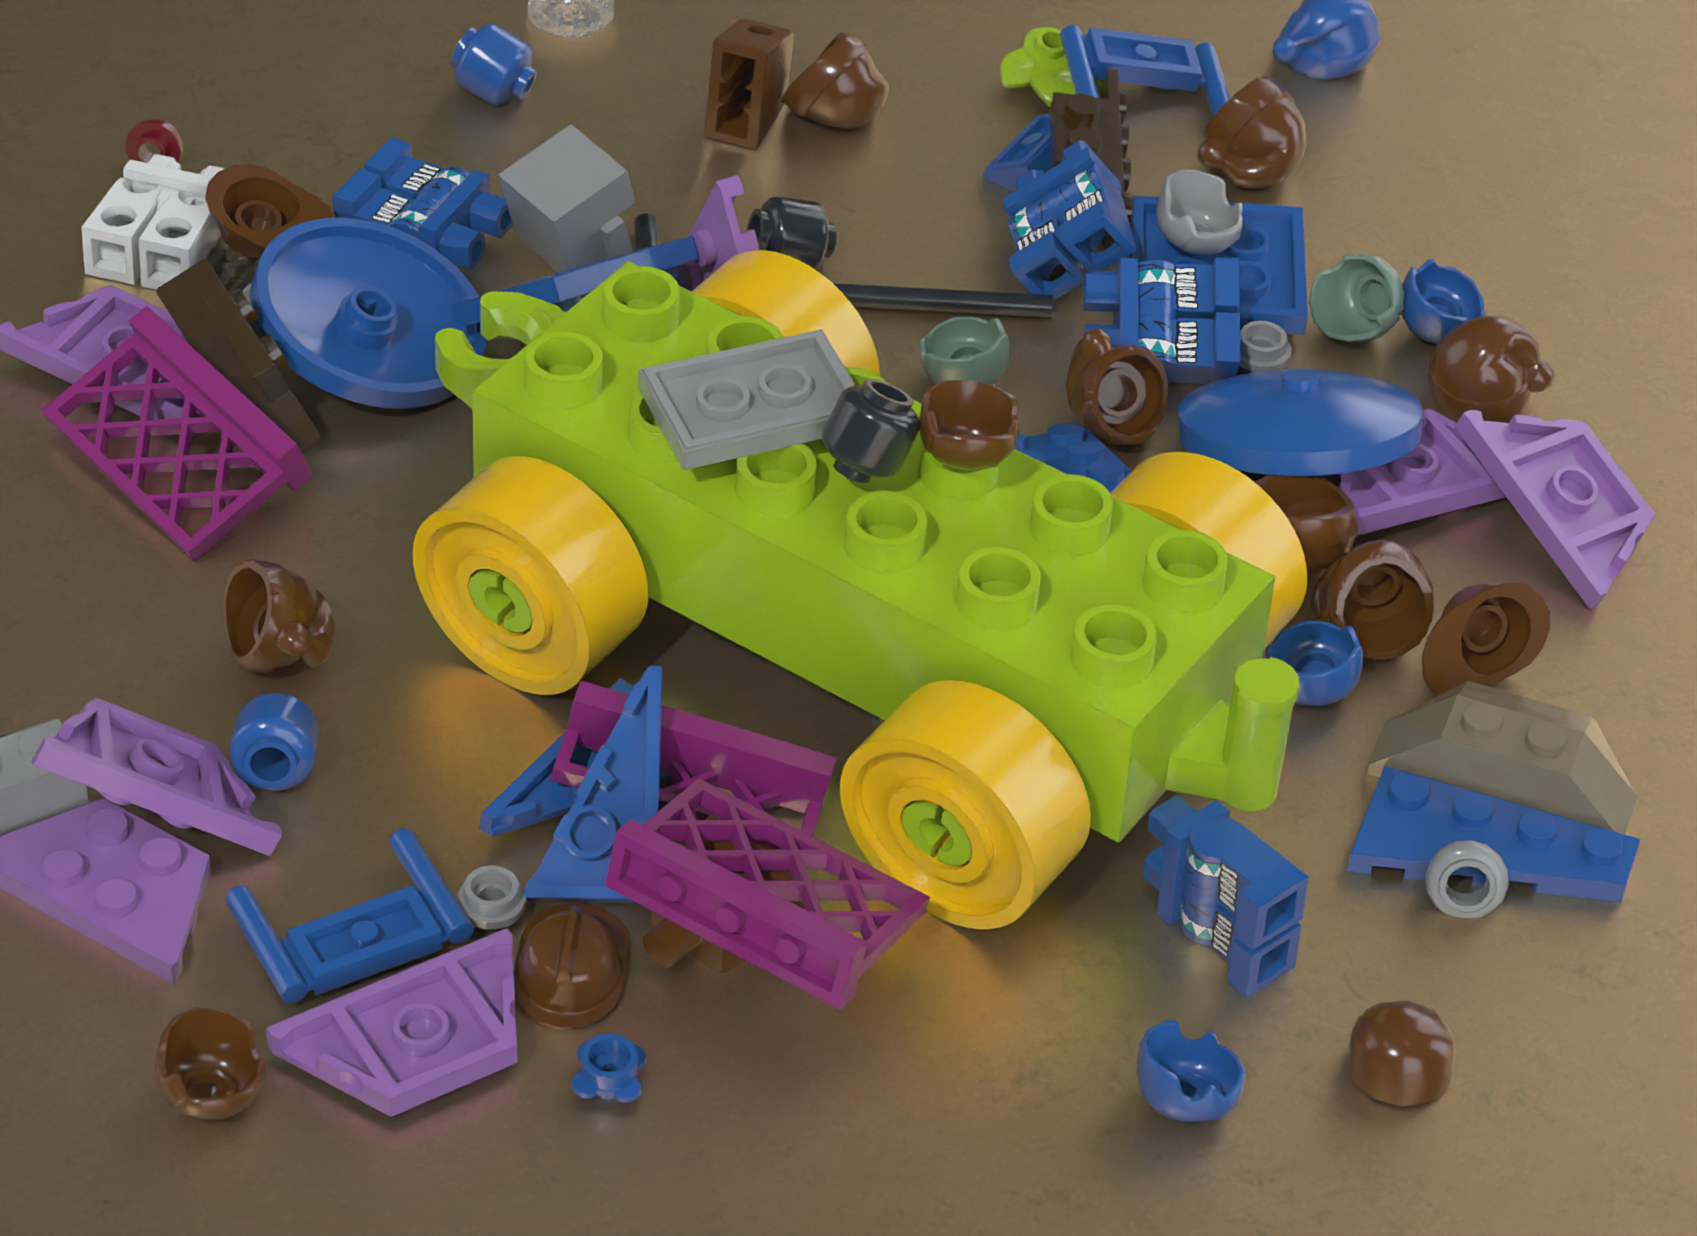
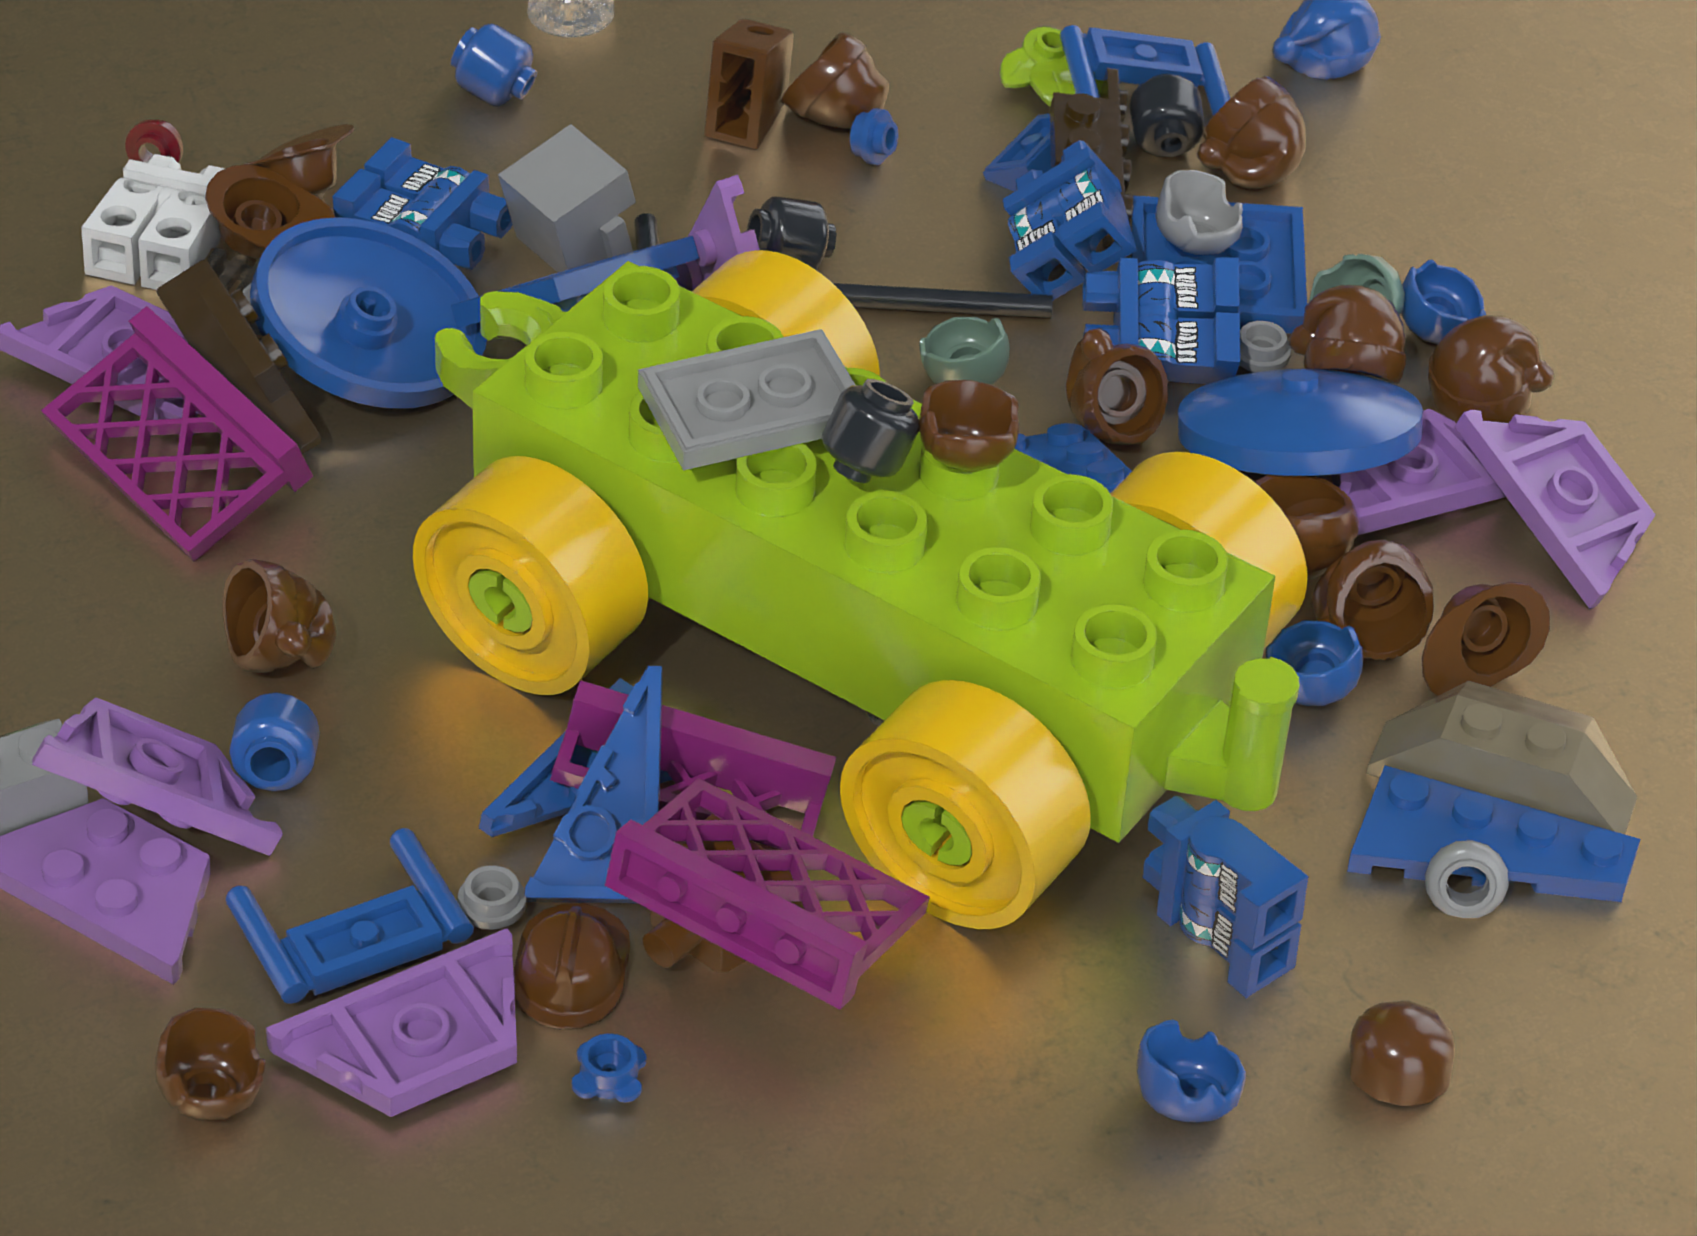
none -> reddish brown piece [242,124,354,200]
none -> blue plate [850,108,899,165]
none -> black head [1129,74,1205,157]
none -> reddish brown piece [1289,285,1406,384]

